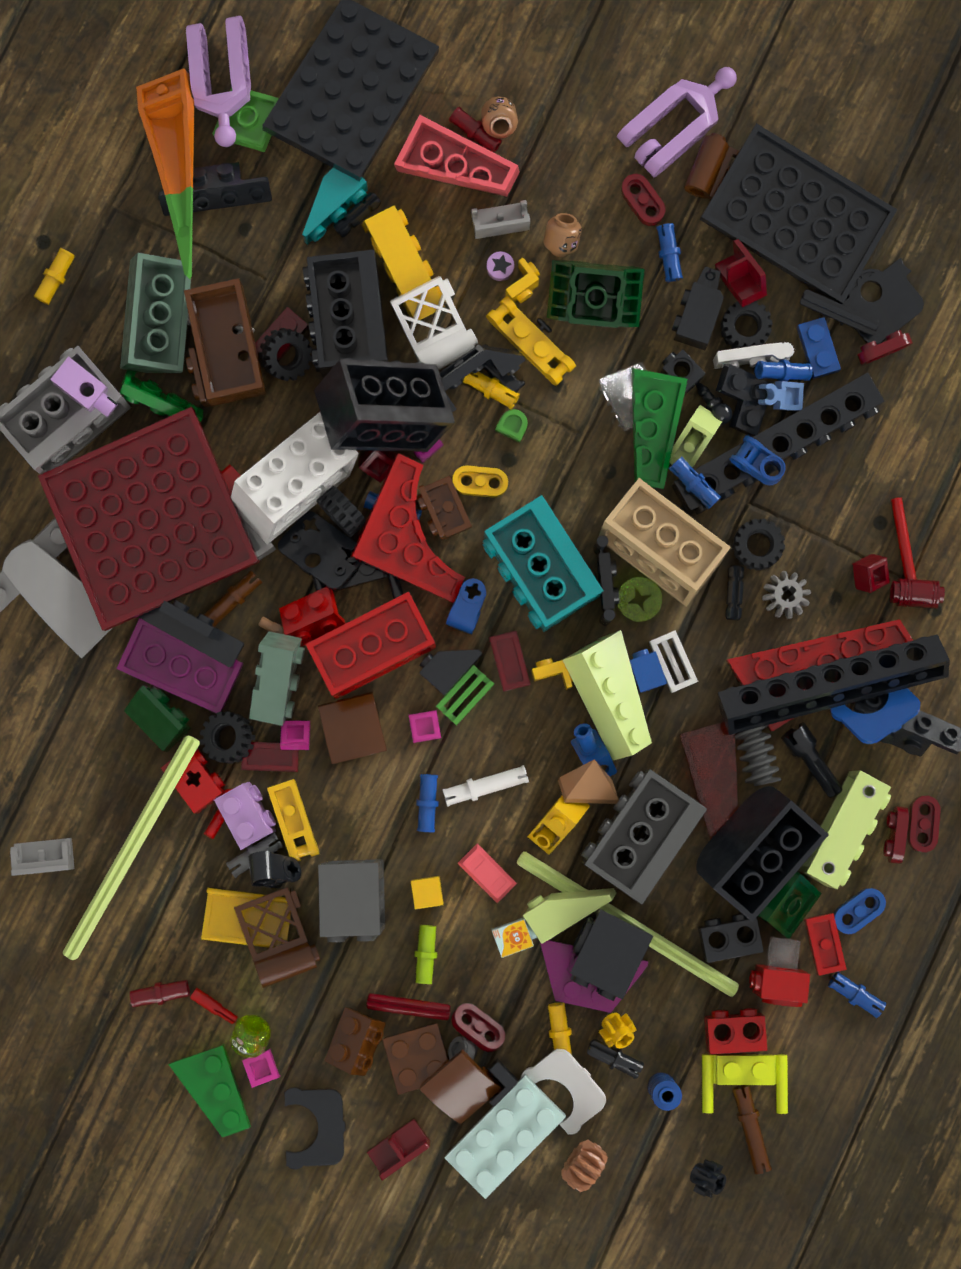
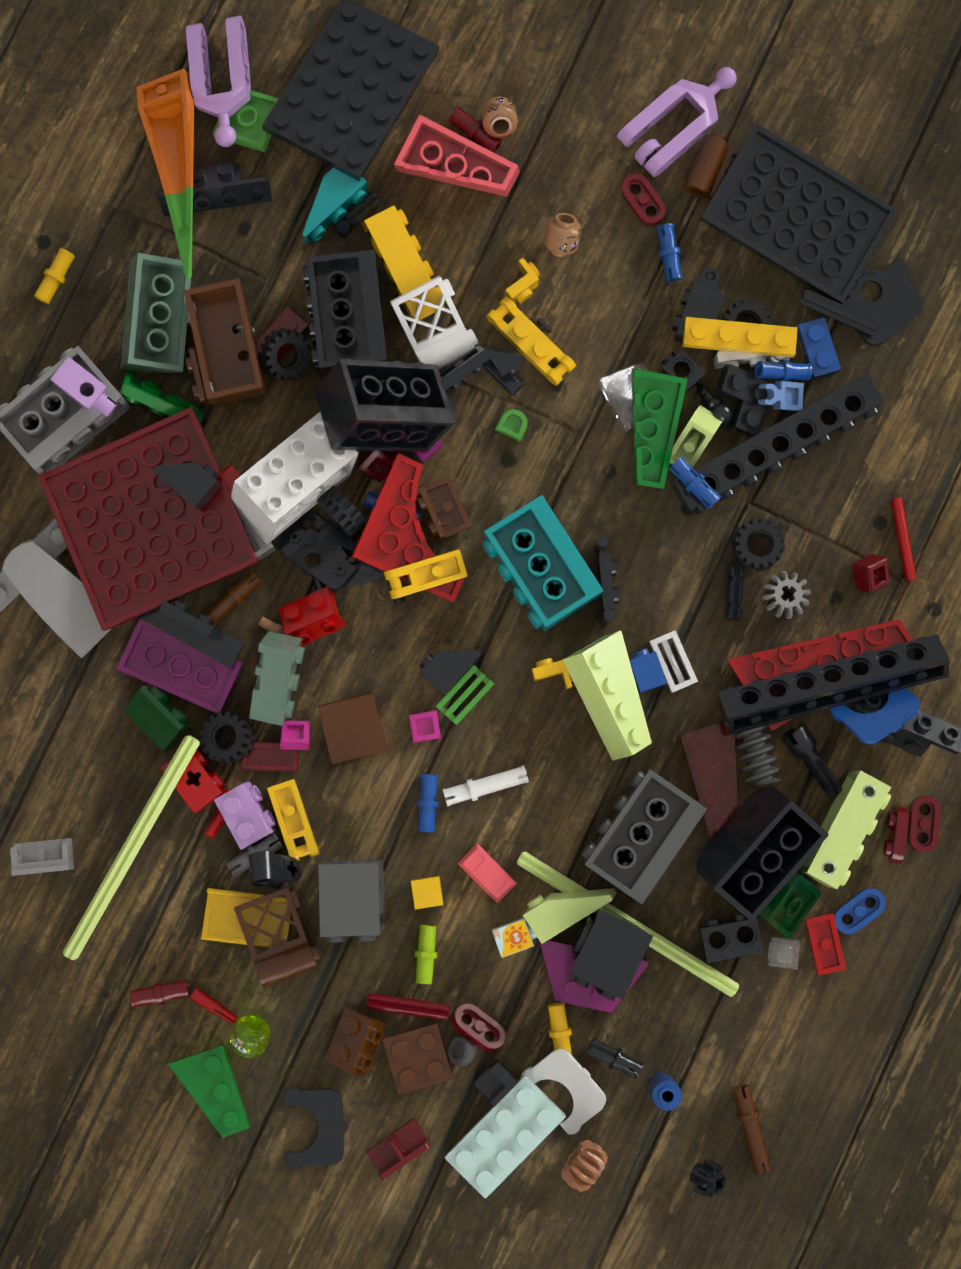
dark pink plate [242,1049,280,1088] -> none
red brick [306,592,436,699] -> none
reddish brown slope [420,1049,503,1124] -> none
blue piece [446,578,486,635] -> none
yellow plate [453,466,508,498] -> none
yellow pin [463,372,520,410] -> none
light grey hinge [471,200,530,239] -> none
lavender tile [487,252,514,281] -> none
dark red tile [489,631,531,692] -> none
yellow slope [528,795,590,855] -> none
dark green slope [547,259,645,328] -> none
medium nougat slope [558,759,619,804] -> none
blue bracket [571,724,617,776] -> none
tan brick [598,478,731,607] -> none
yellow gear [599,1013,637,1049] -> none
clear neon green gear [618,577,662,622] -> none
neon yellow plate [702,1054,788,1114] -> none
red brick [704,1008,767,1054] -> none
dark red panel [715,239,767,307] -> none
blue piece [729,435,785,485] -> none
red brick [749,964,810,1007] -> none
blue pin [828,971,886,1018] -> none
dark red plate [857,330,913,365] -> none
dark red head [890,578,945,609] -> none
none -> black slope [151,462,222,511]
none -> yellow plate [384,549,467,599]
none -> yellow plate [682,317,797,358]

